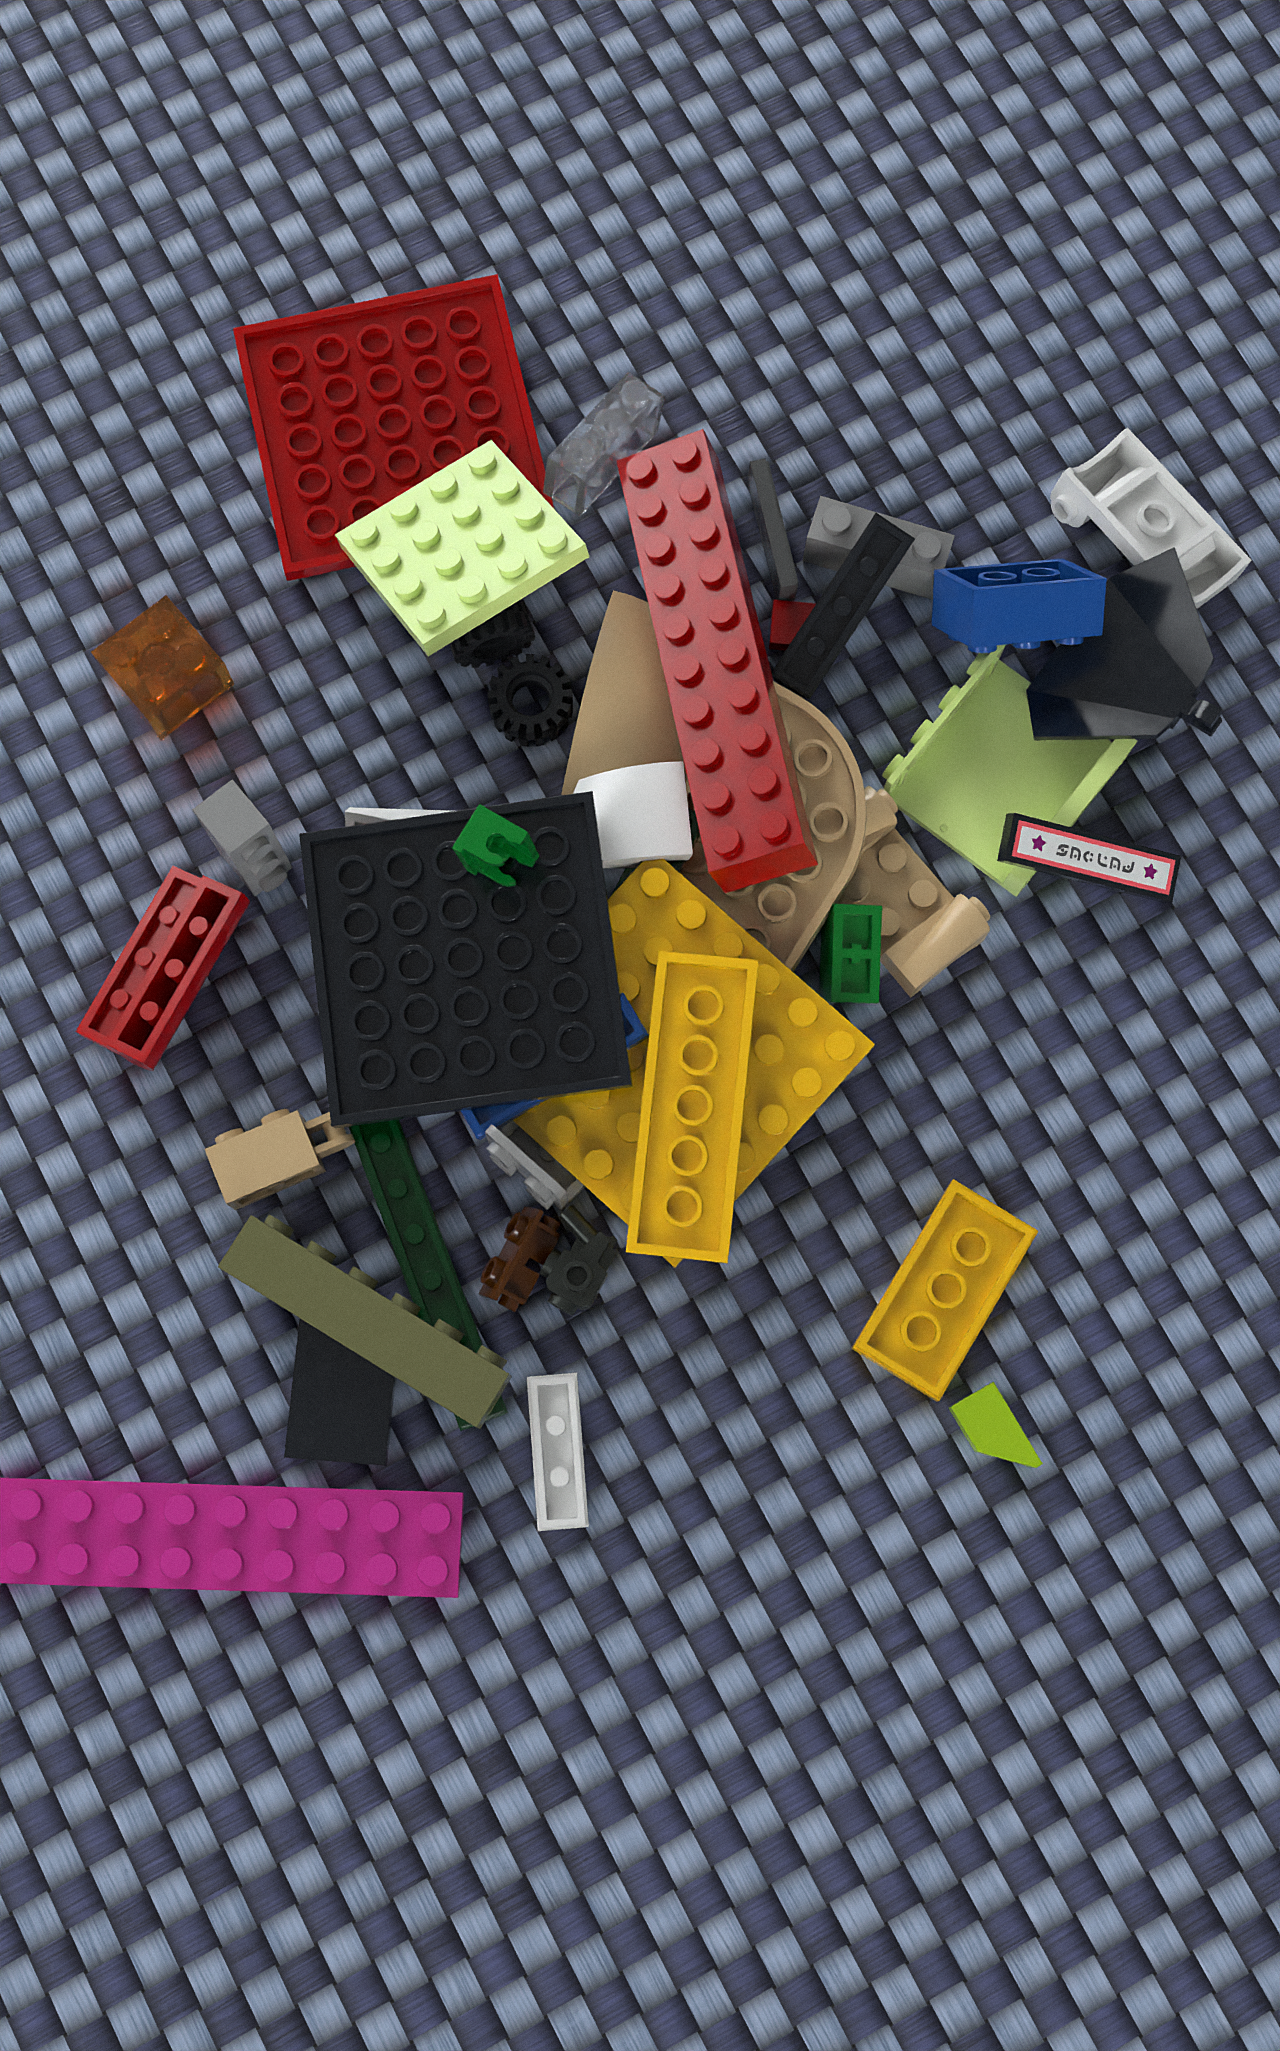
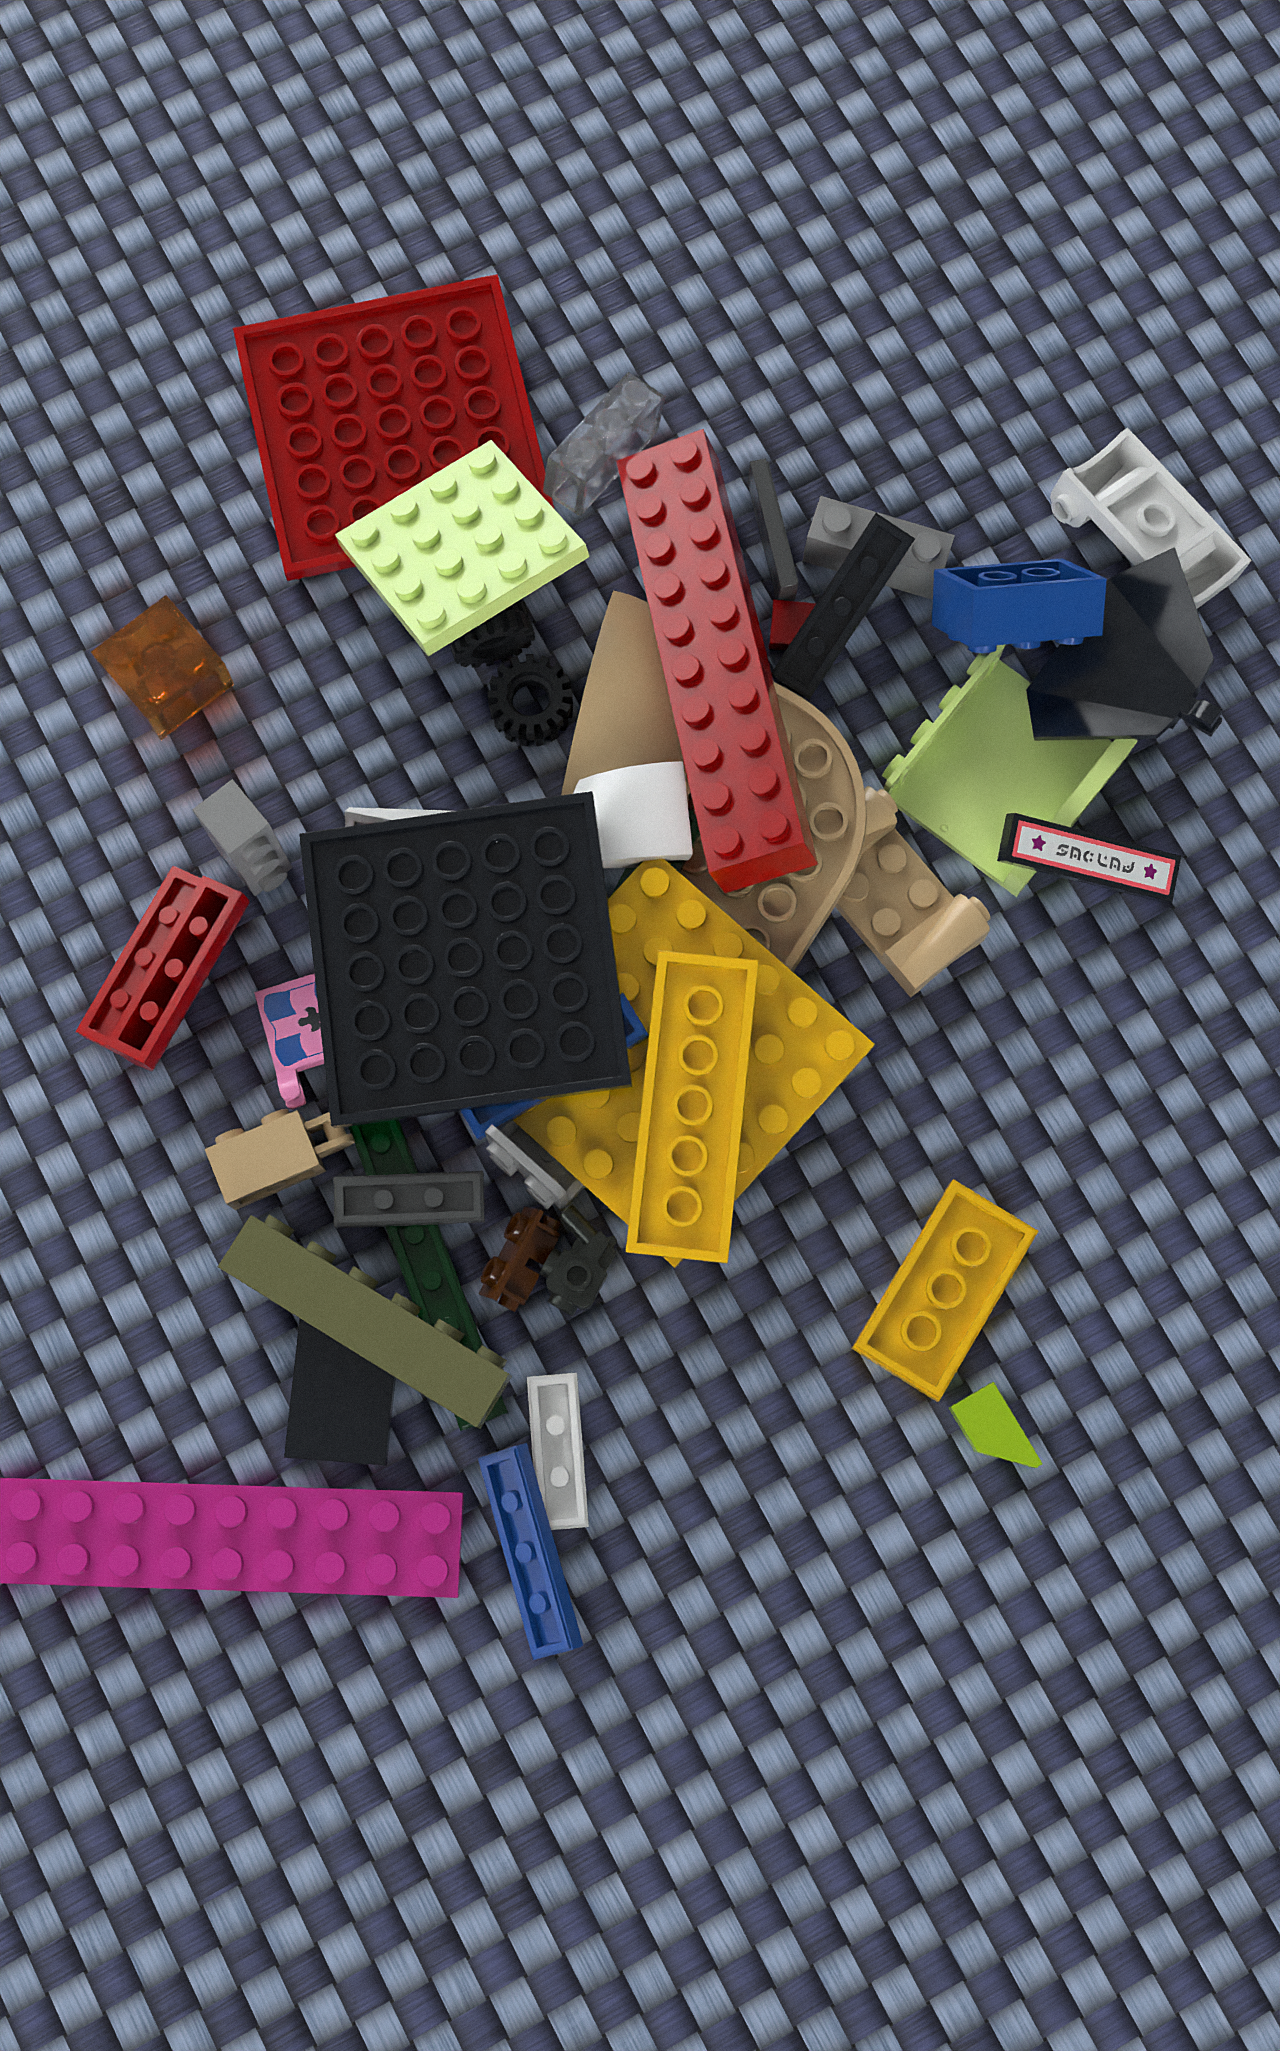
green hinge [452,804,539,887] -> none
green hinge [819,904,882,1004] -> none
none -> bright pink flag [254,974,324,1110]
none -> dark grey tile [334,1171,485,1229]
none -> blue tile [478,1443,584,1660]

